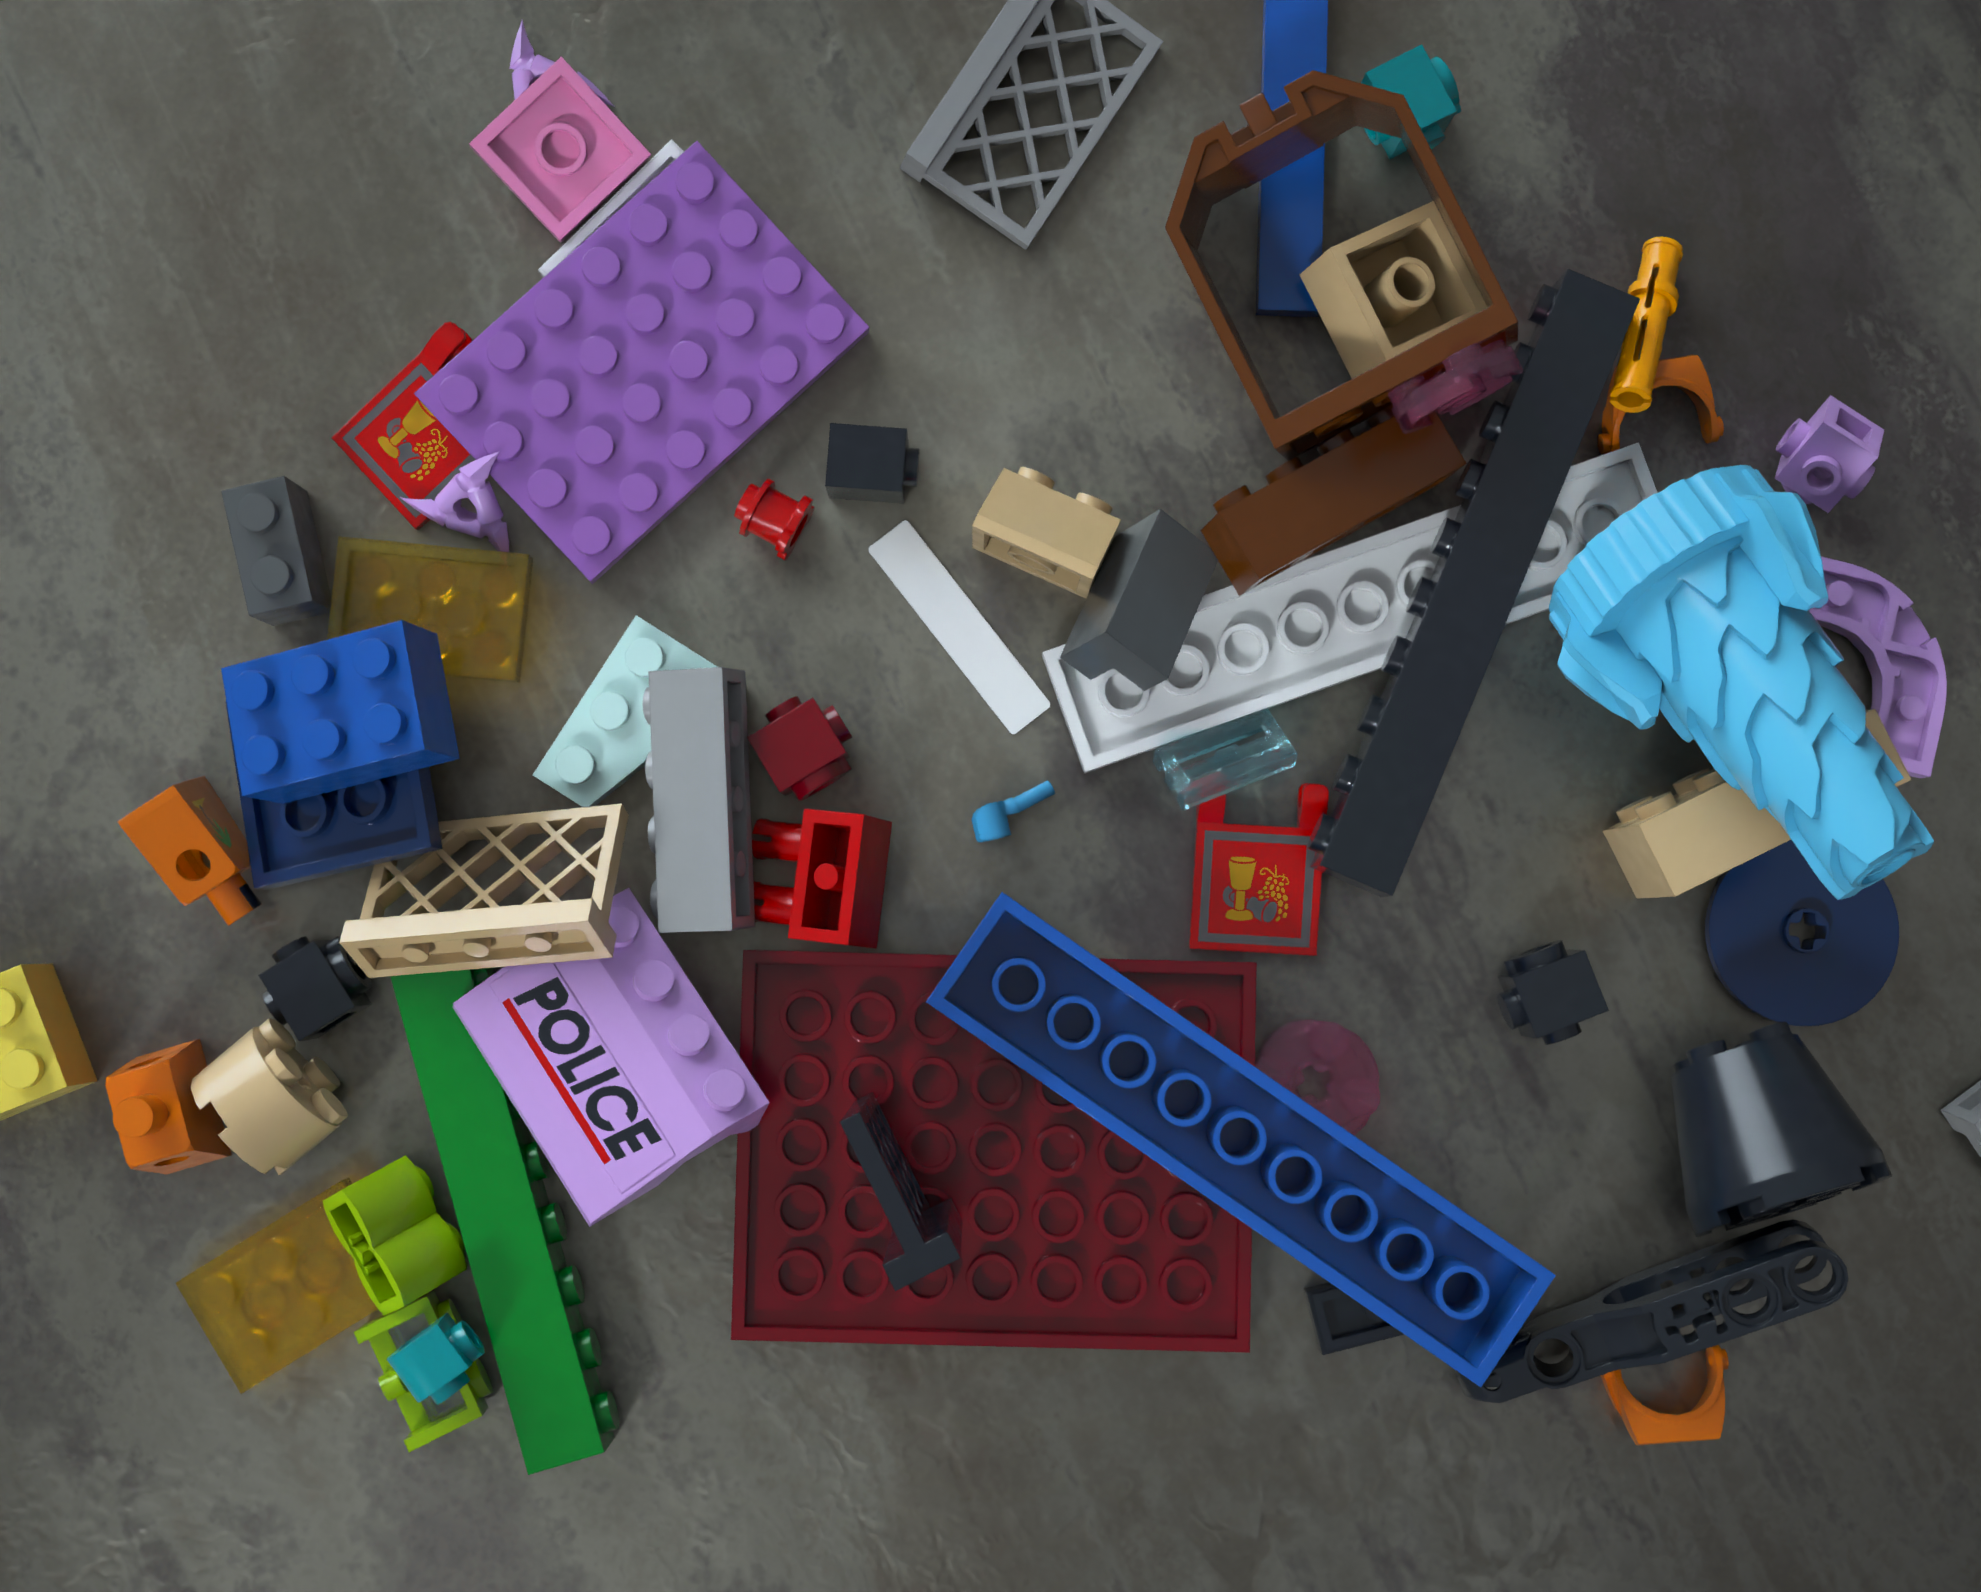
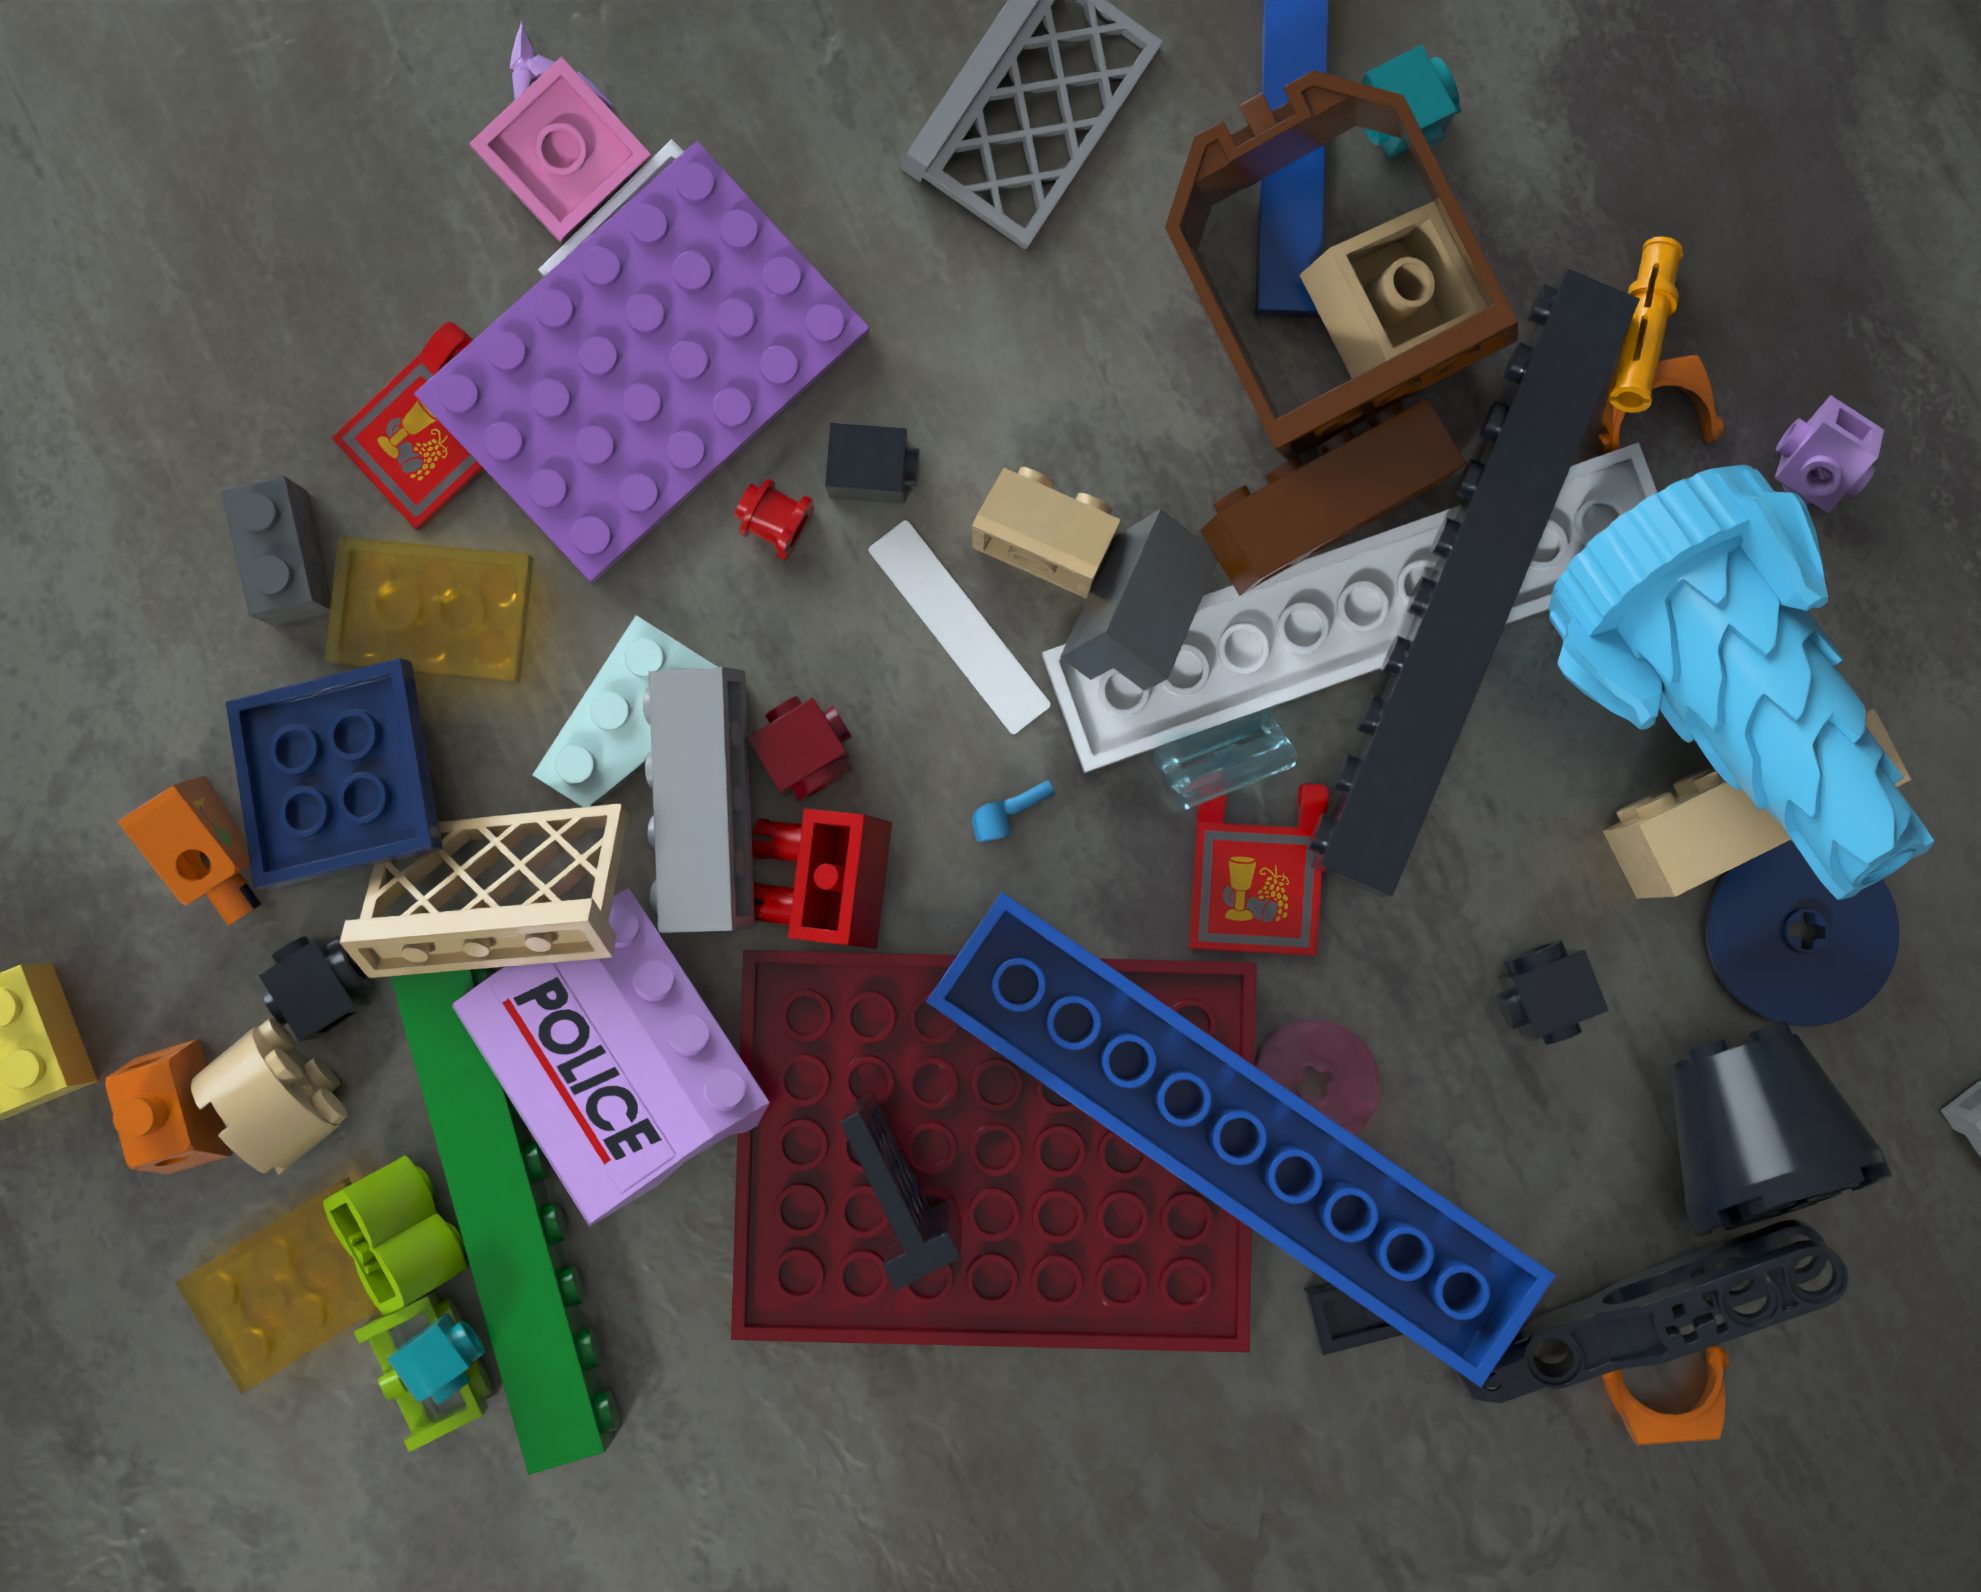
blue brick [221,620,460,804] -> none
lavender piece [400,451,509,568] -> none
clear pink plate [1388,339,1524,434] -> none
lavender plate [1809,556,1947,778] -> none

